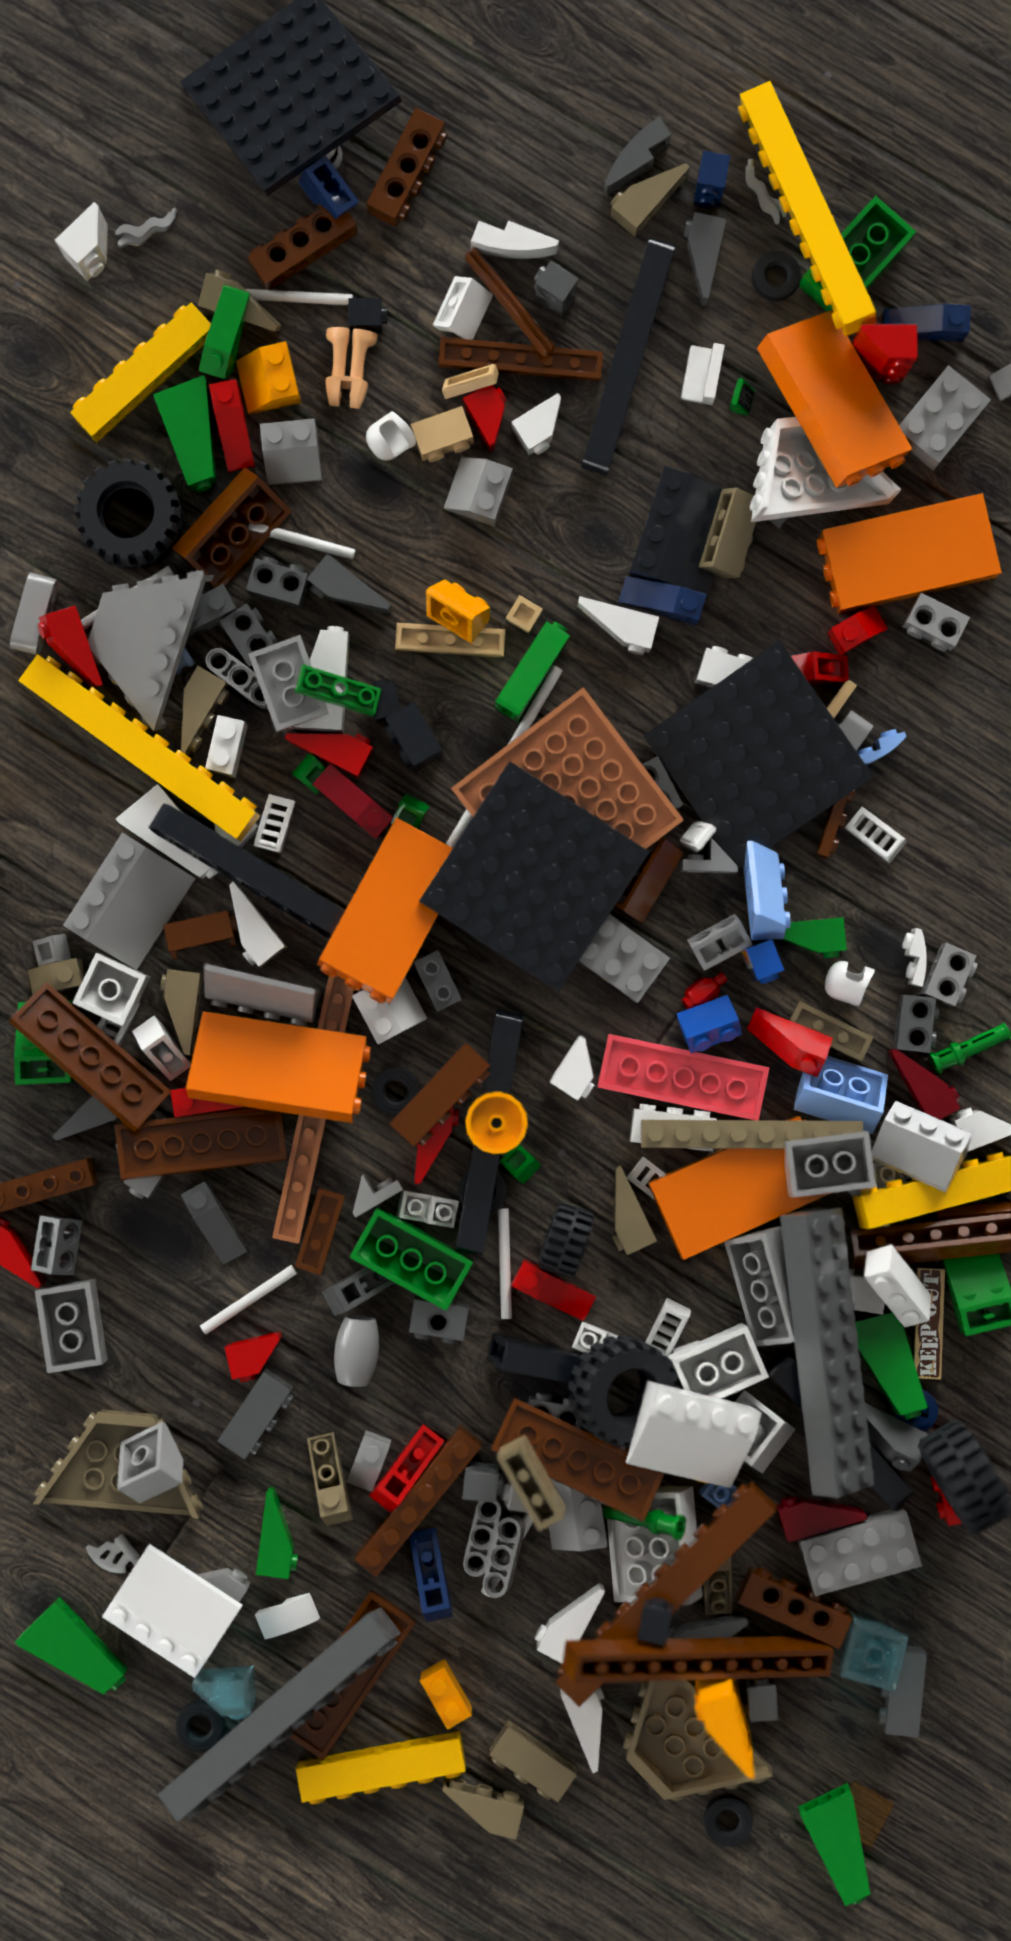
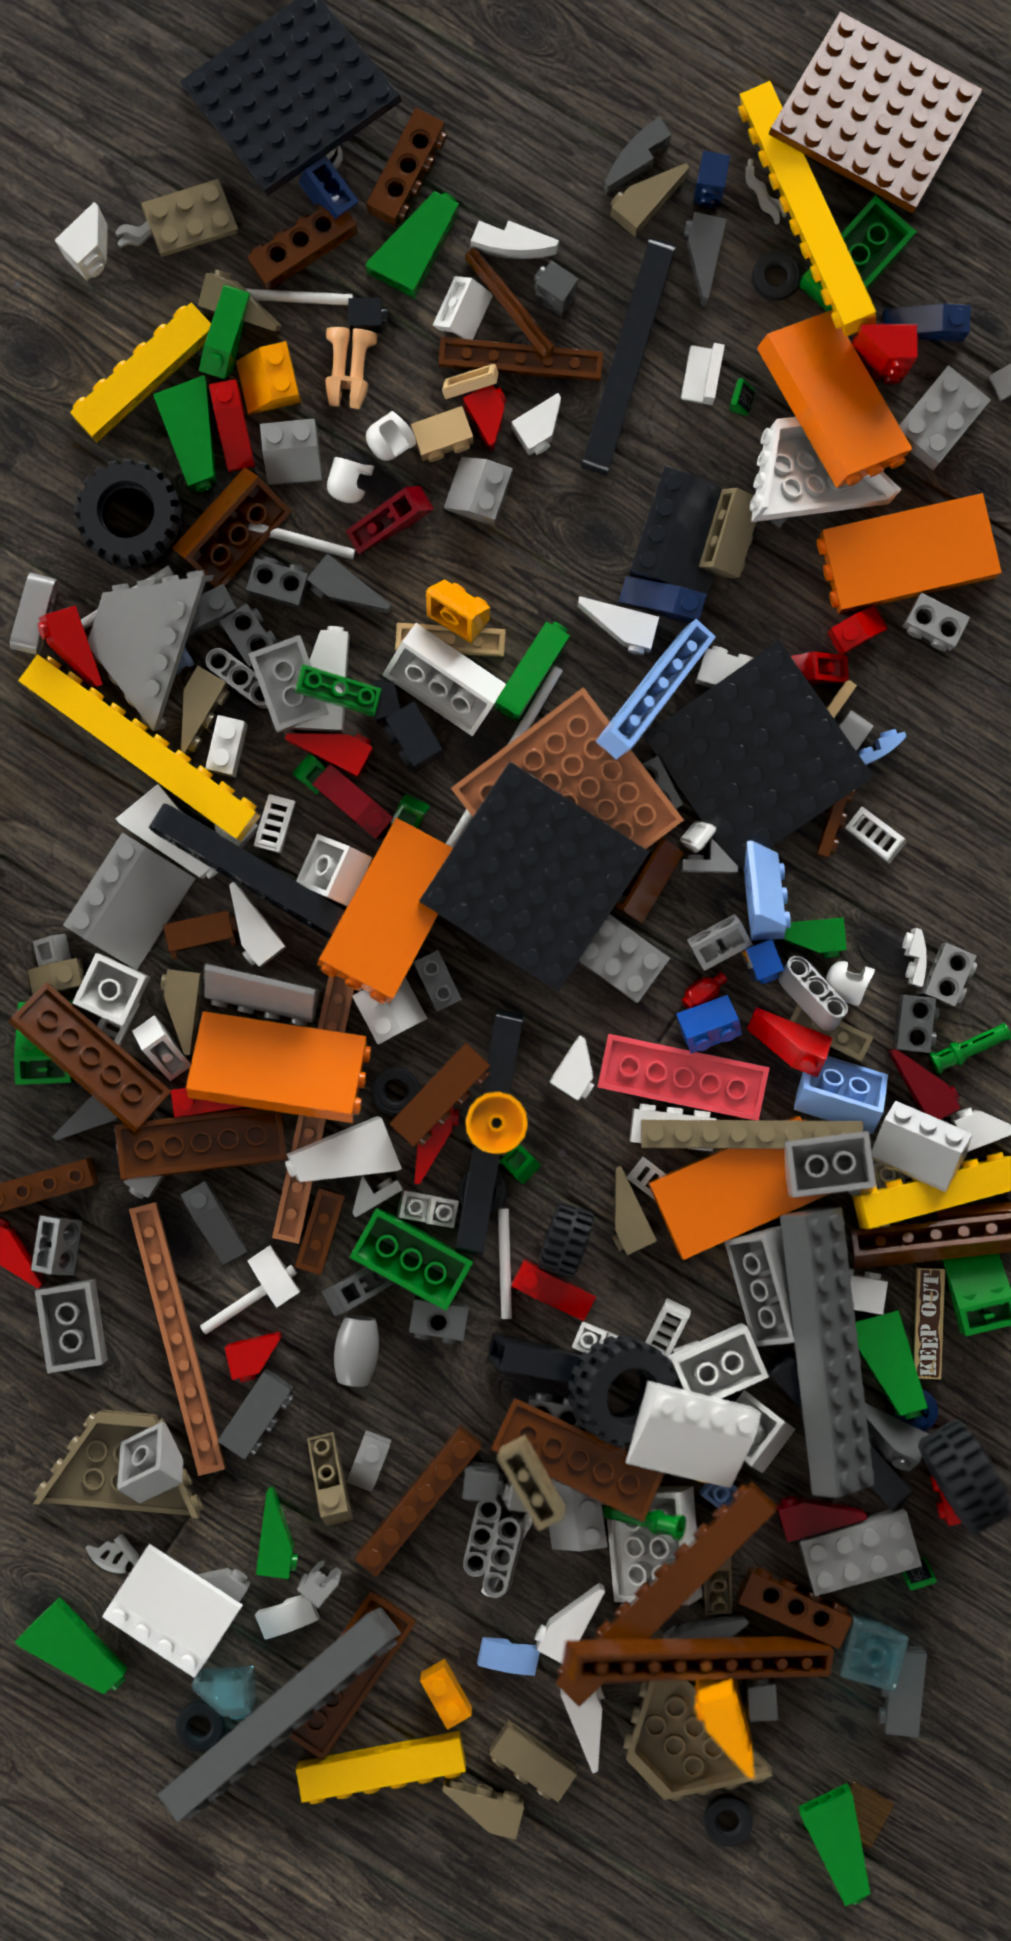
red slope [369,1424,444,1512] -> none
dark blue slope [409,1527,454,1622] -> none
tan plate [506,595,543,634] -> none
black brick [637,1597,673,1645] -> none
white brick [864,1245,931,1327] -> none
none -> nougat plate [129,1202,226,1476]
none -> dark tan plate [141,179,238,257]
none -> white slope [248,1245,300,1308]
none -> white slope [285,1116,402,1182]
none -> white slope [296,834,372,907]
none -> light grey hinge [297,1560,342,1608]
none -> white helmet [327,457,374,503]
none -> dark red slope [345,486,434,554]
none -> green slope [365,191,459,298]
none -> white slope [382,623,506,736]
none -> light blue slope [477,1637,540,1676]
none -> light blue brick [596,619,716,759]
none -> plate [769,11,983,214]
none -> light grey beam [778,956,848,1031]
none -> slope [902,1557,937,1591]

